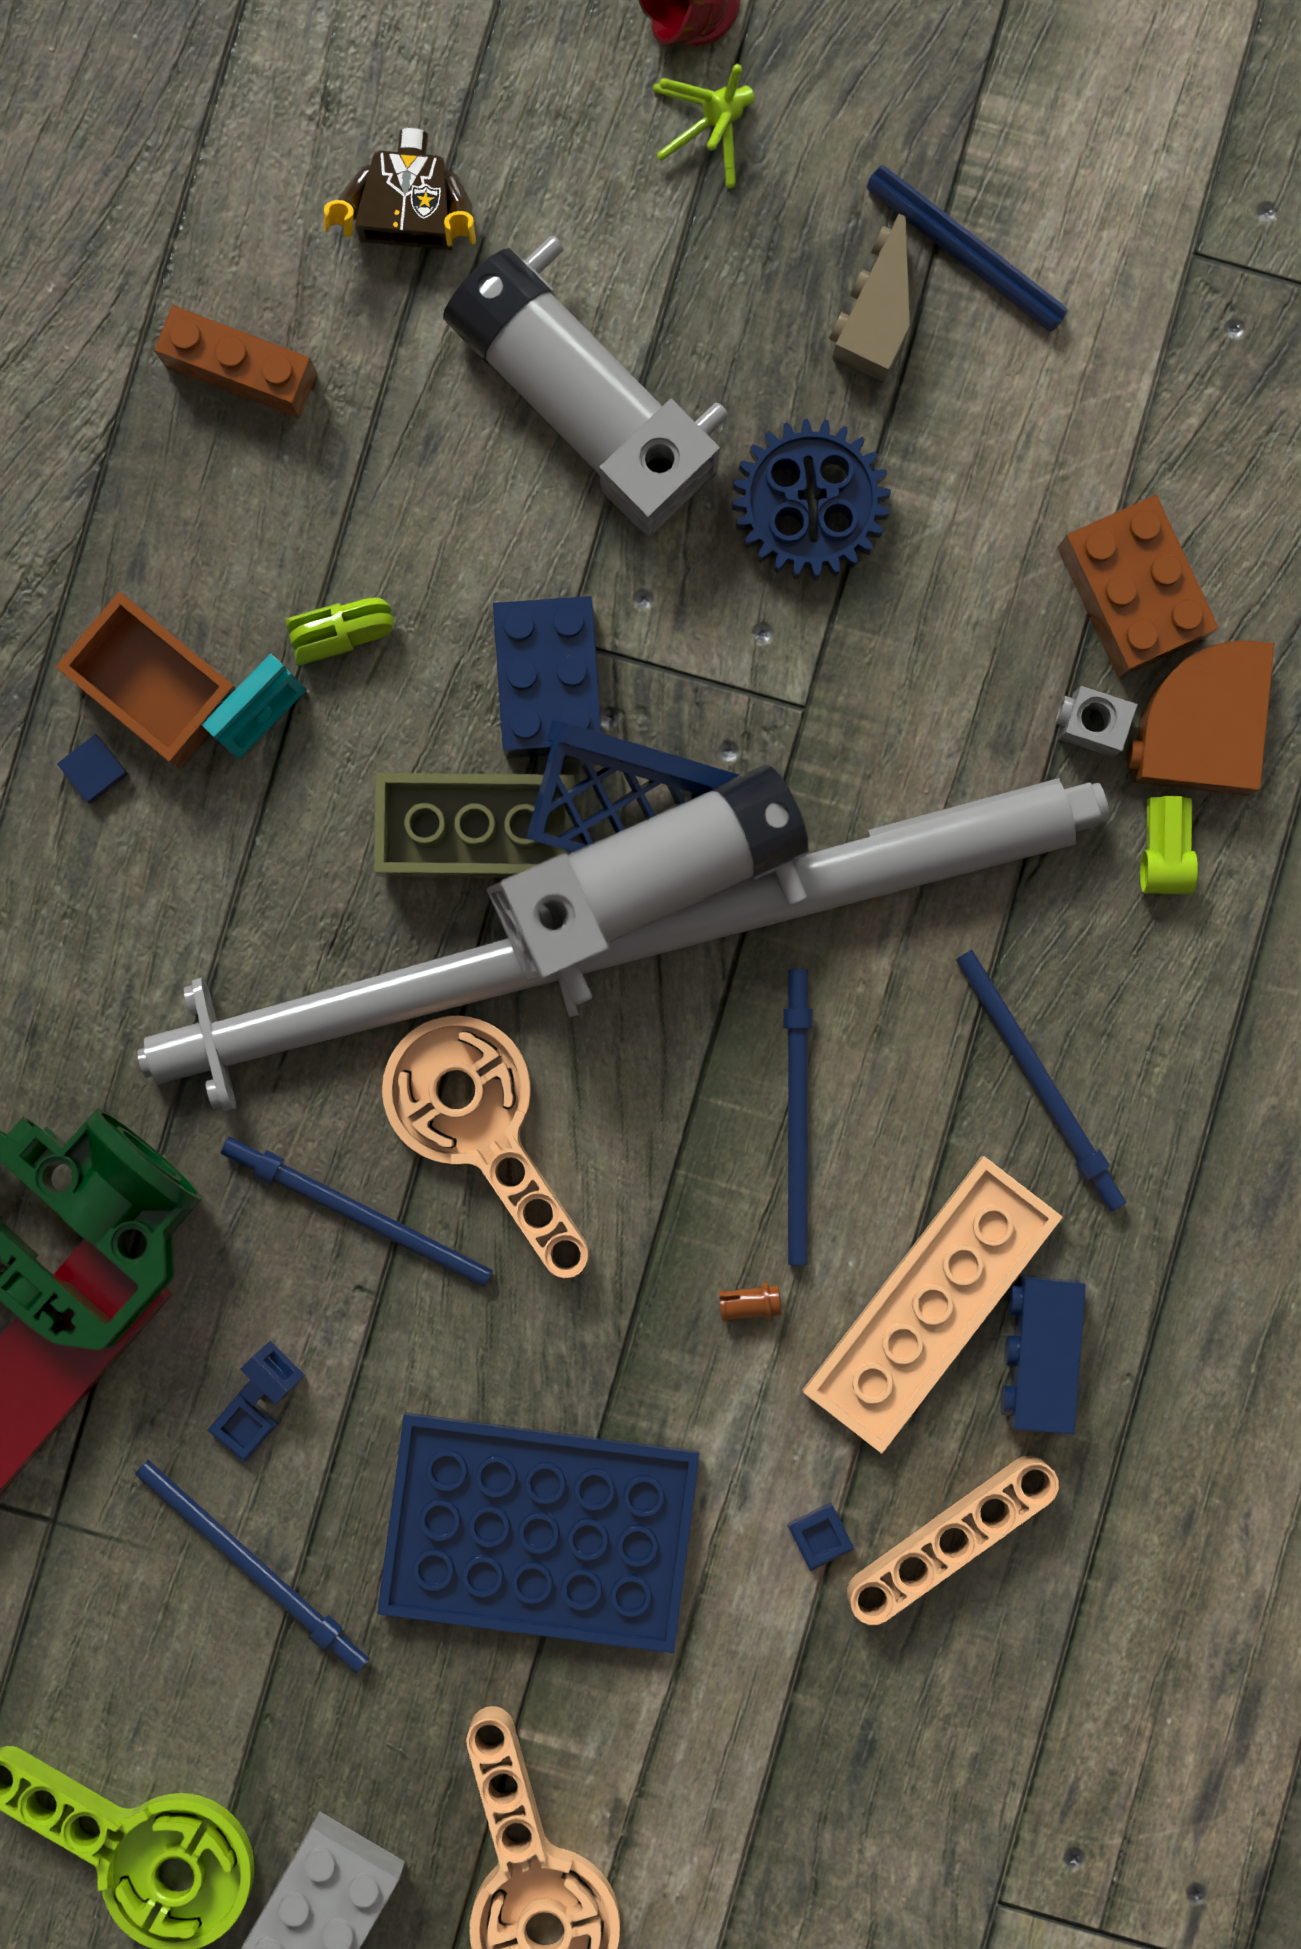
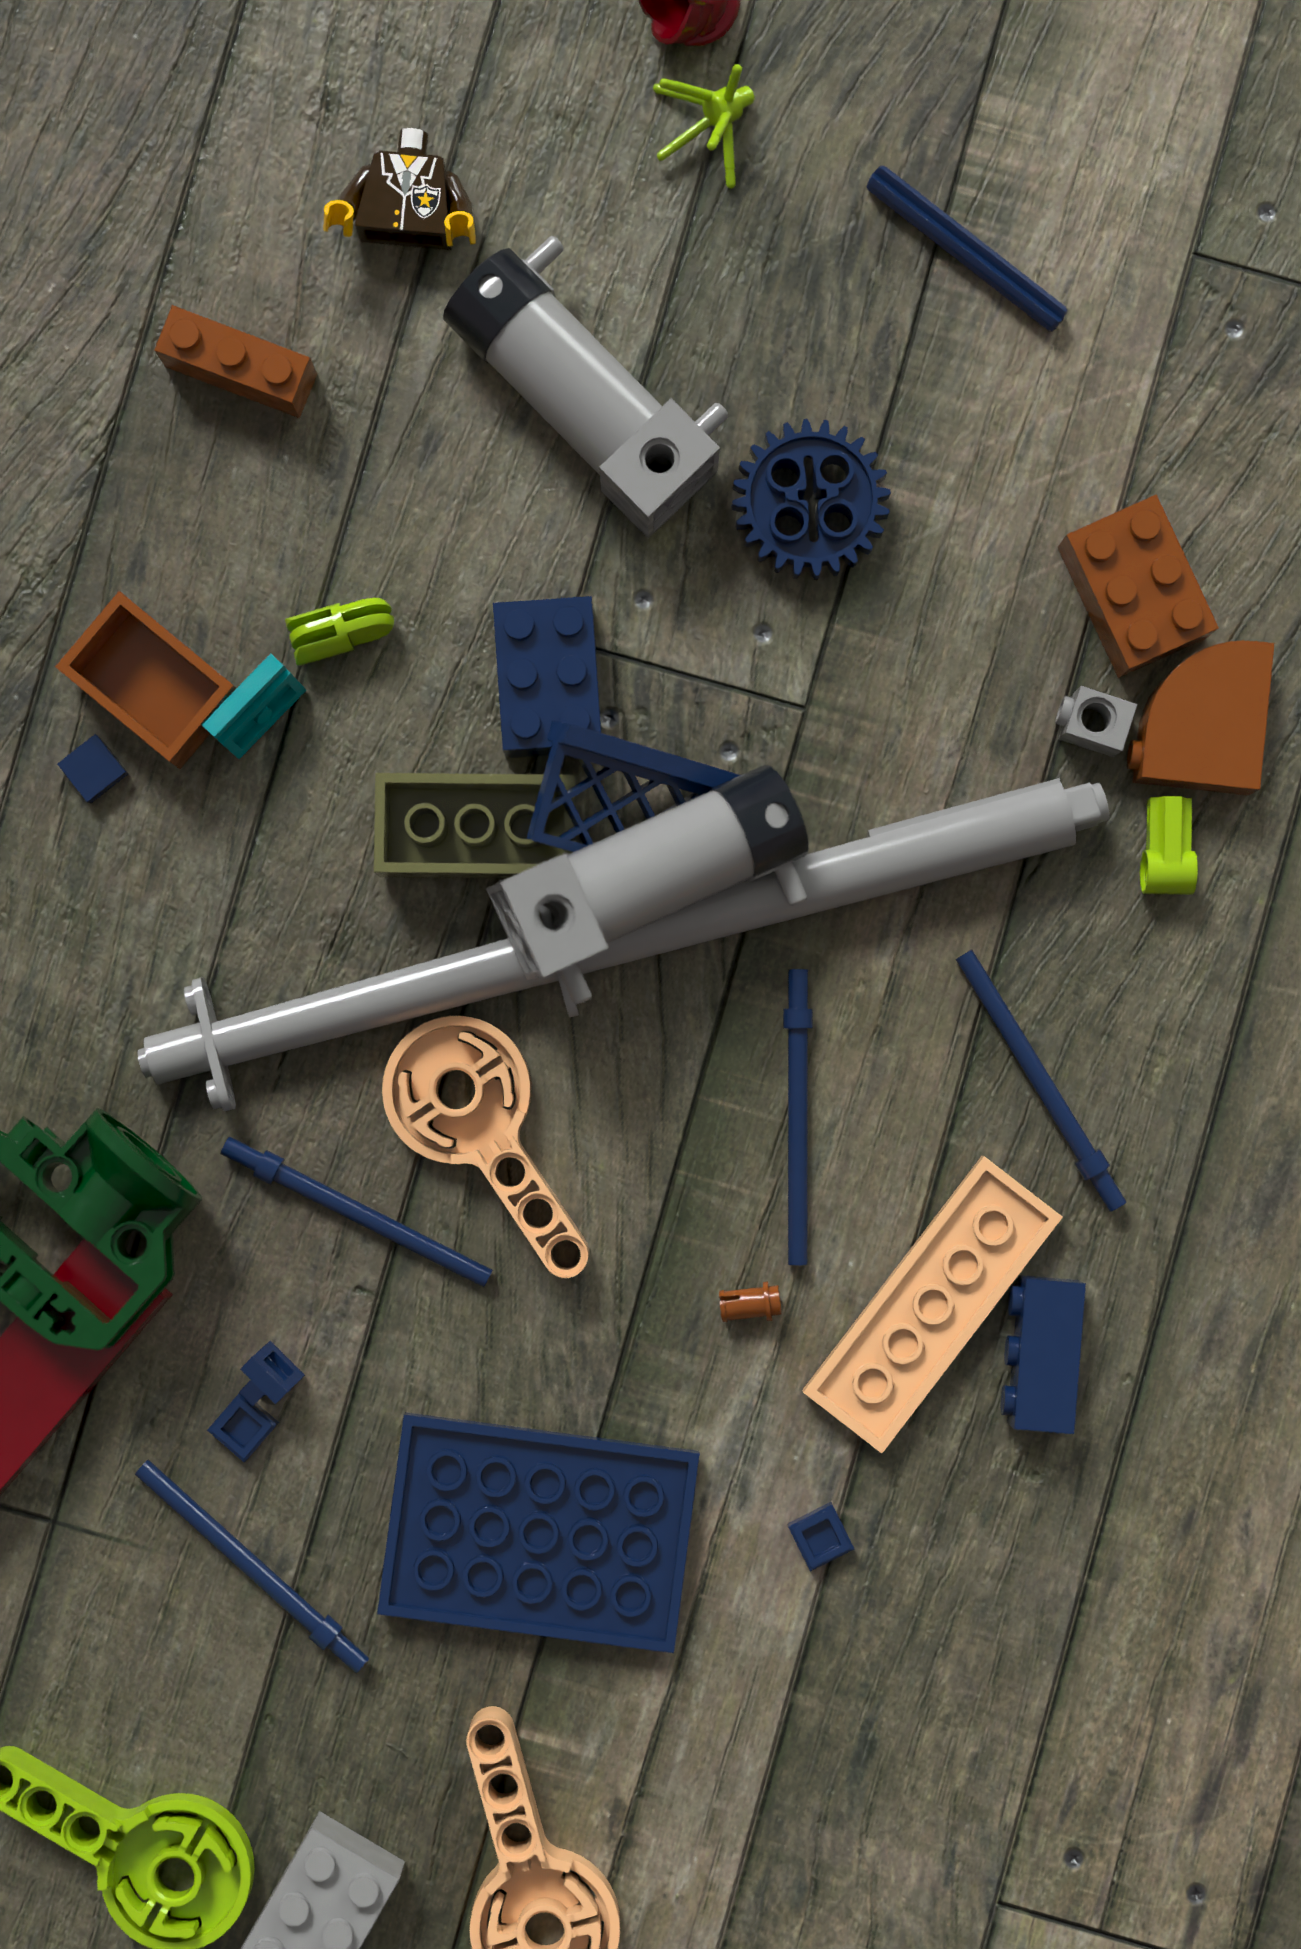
dark tan slope [829,214,910,383] -> none
light nougat beam [847,1456,1059,1625] -> none

